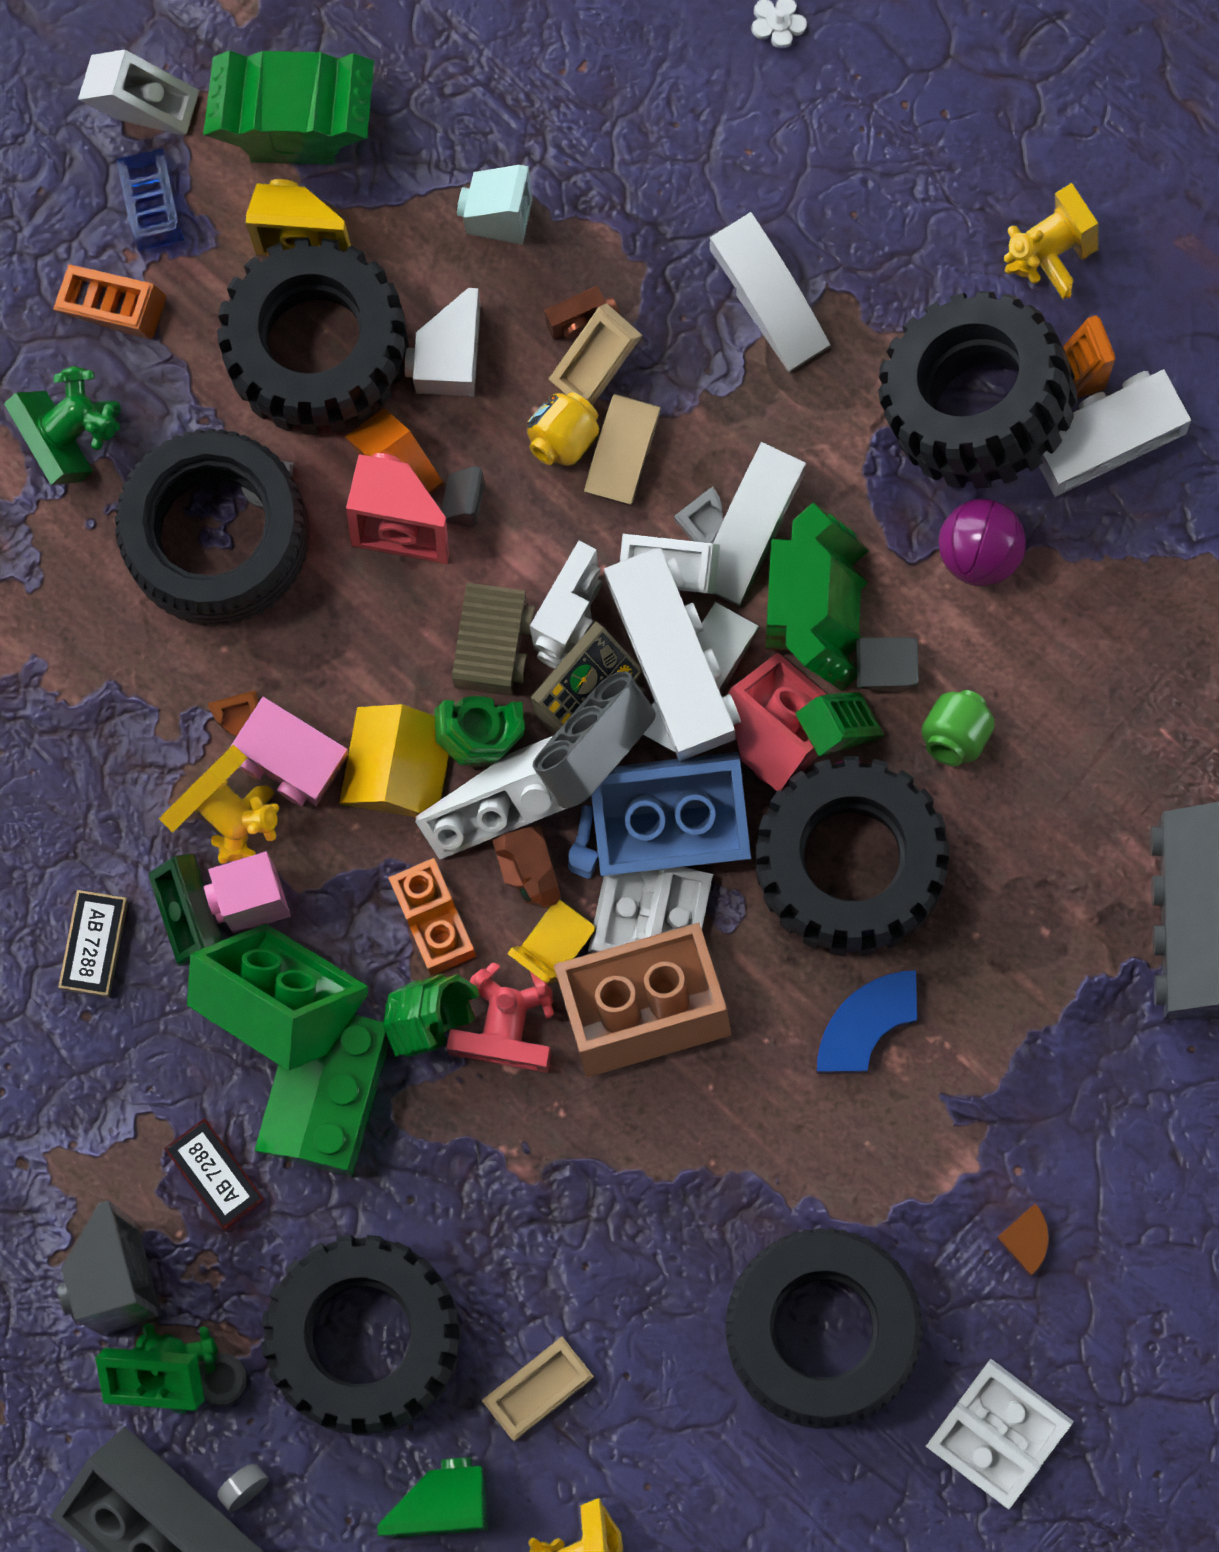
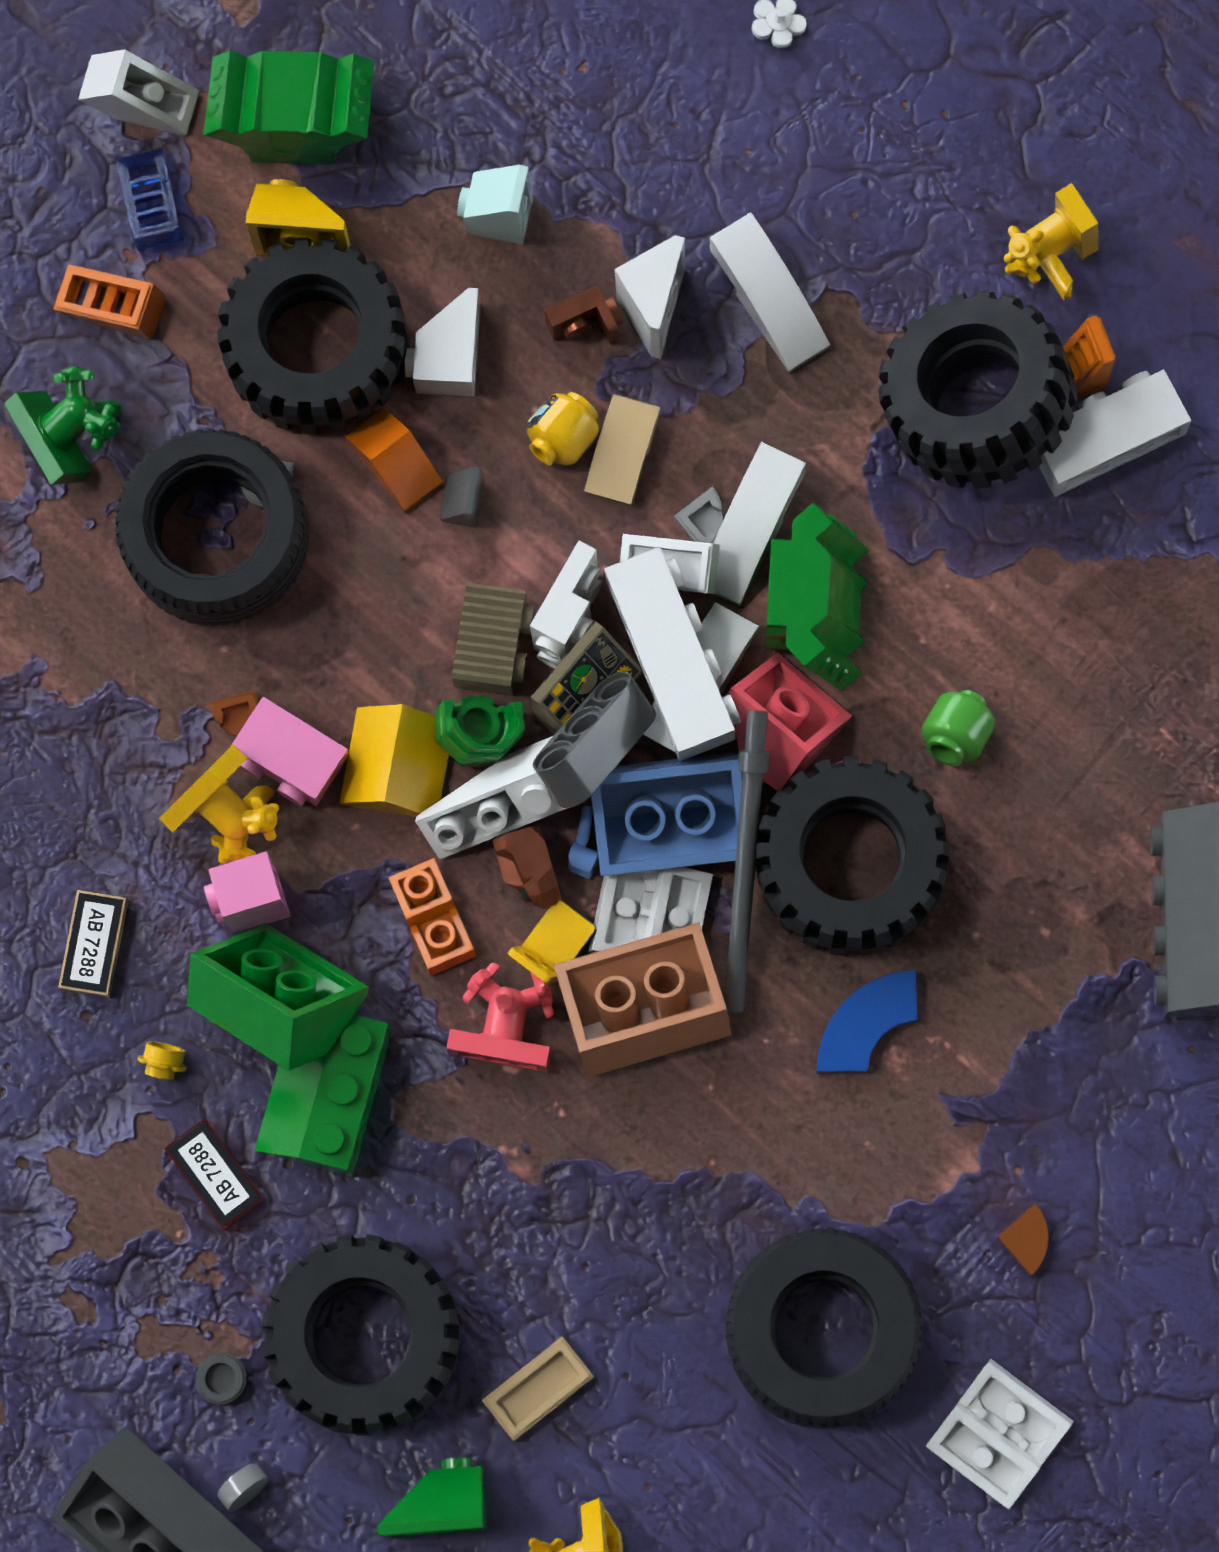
dark grey slope [57,1200,163,1337] -> none
green piece [95,1323,218,1414] -> none
dark green brick [148,854,223,967] -> none
coral slope [346,453,449,564] -> none
green hair [383,974,480,1057] -> none
tan tile [549,303,642,406] -> none
green slope [795,692,884,756] -> none
dark grey slope [856,637,919,693] -> none
magenta piece [938,499,1026,587] -> none
none -> yellow plate [137,1041,187,1080]
none -> white slope [615,235,685,359]
none -> dark grey bar [724,710,770,1013]

